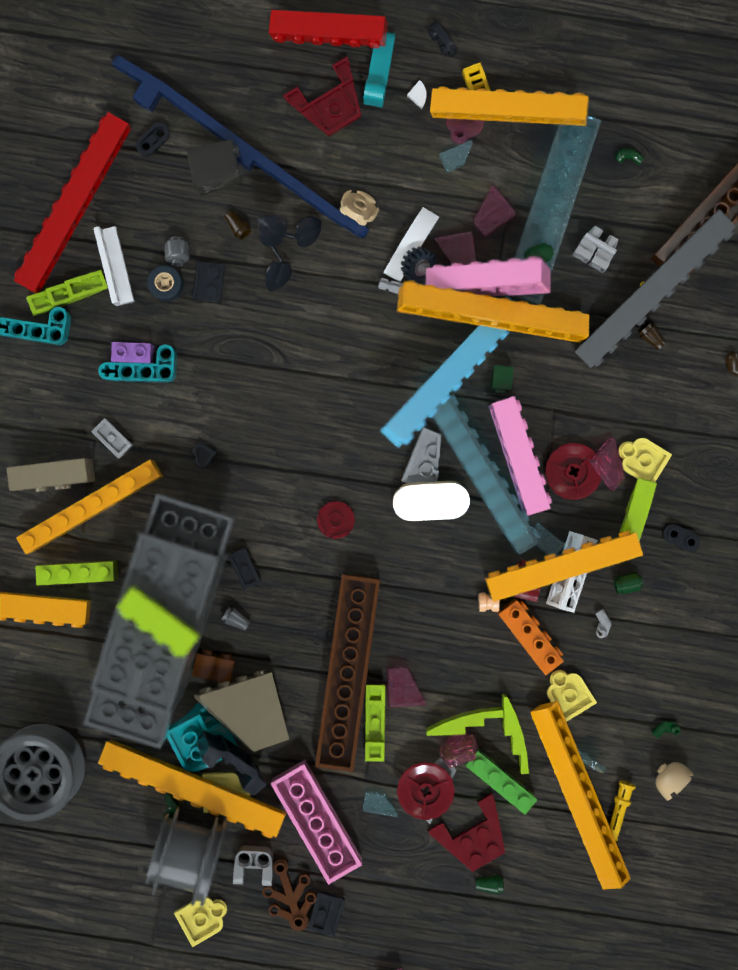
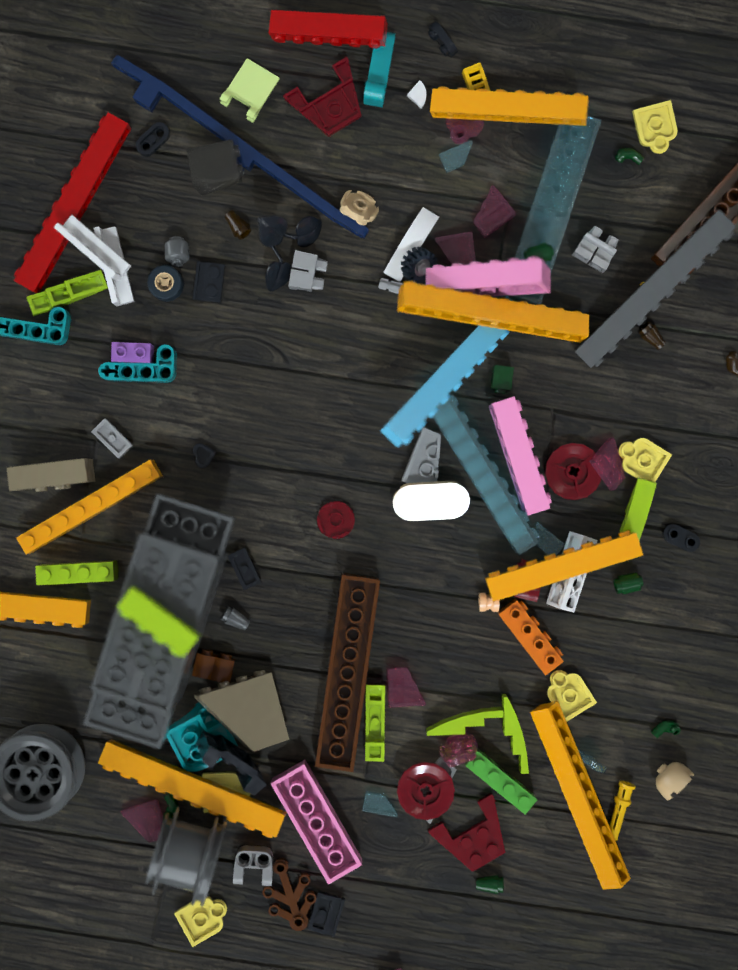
light grey arm [595,609,611,638] -> none
none -> white fence [54,215,131,281]
none -> clear pink wing [121,799,164,843]
none -> yellowish green flag [220,58,280,123]
none -> light grey hips [288,250,328,292]
none -> light yellow plate [632,100,677,154]

